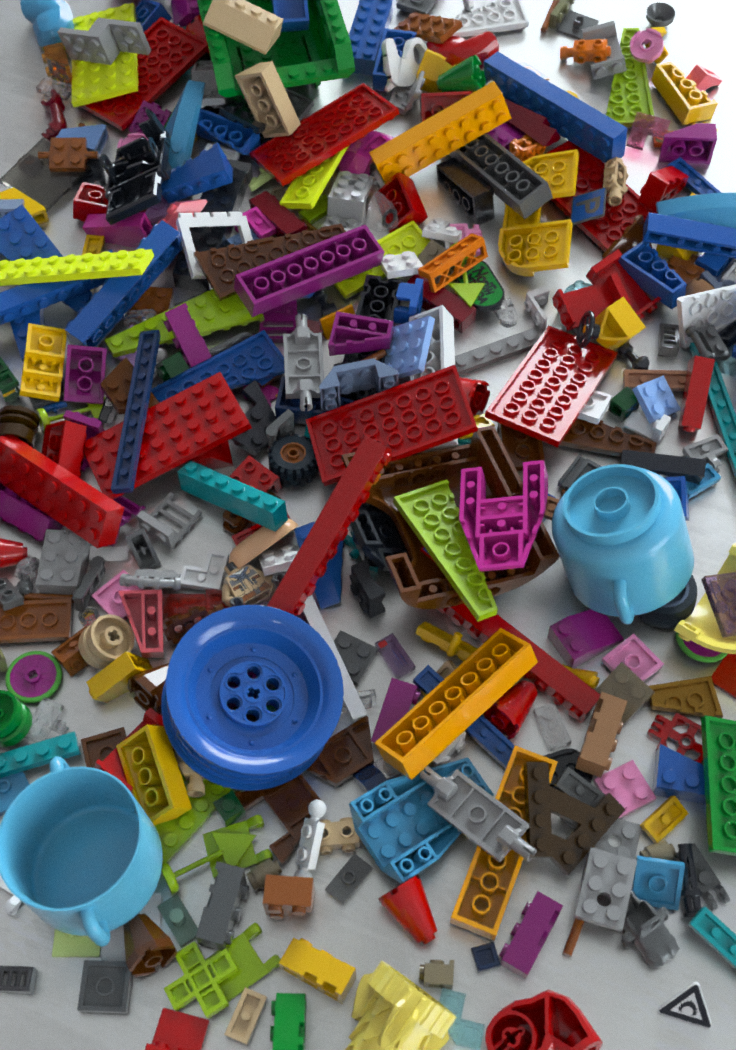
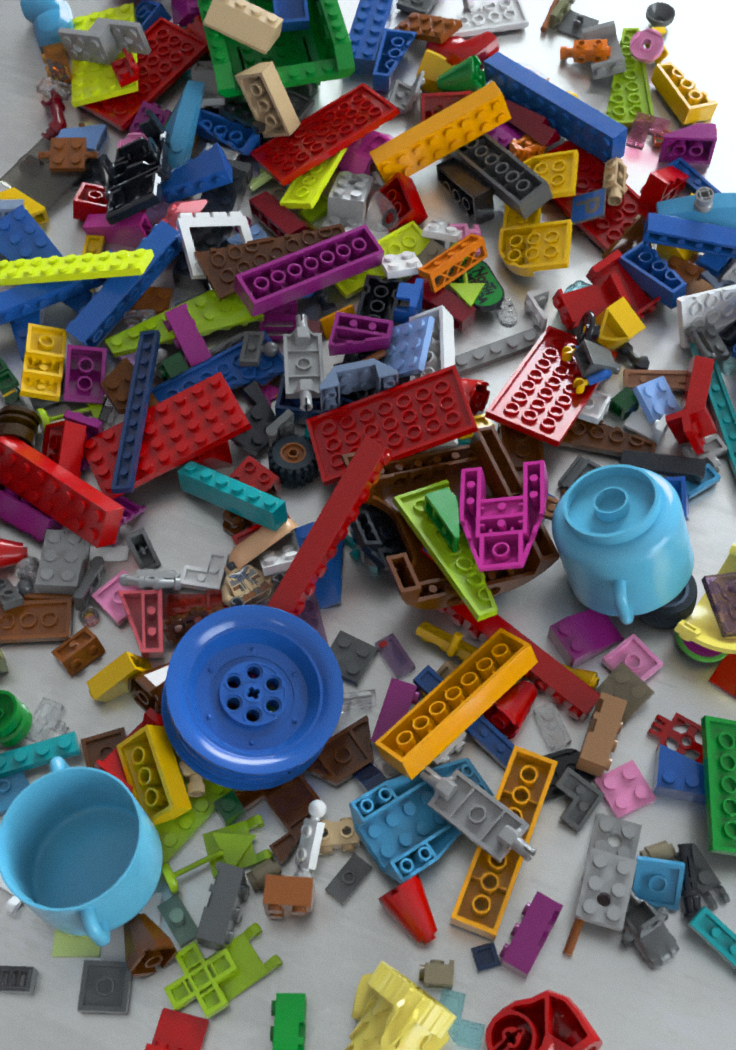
magenta wheel [5,651,62,703] -> none
blue helmet [42,401,67,414] -> none
tan wheel [78,614,135,669] -> none
light grey plate [137,492,202,550] -> none
tan plate [224,987,268,1046] -> none
dark pink plate [242,206,277,239] -> none
yellow wedge [279,937,356,1004] -> none
white sticker [303,595,367,719] -> none
black brick [349,559,385,619] -> none
white animal [381,37,427,92] -> none
dark brown plate [523,762,625,876] -> none
yellow plate [640,795,689,843] -> none
pearl gold wing [649,676,723,718] -> none
dark grey slope [658,323,679,357] -> none
black piece [658,982,712,1028] -> none
coral arch [686,64,723,91] -> none
none -> red bracket [110,48,140,88]
none -> dark grey plate [239,331,279,367]
none -> slope [423,487,460,552]
none -> dark grey torso [562,339,621,394]
none -> red bracket [665,404,717,455]
none -> light grey wheel [694,187,714,213]

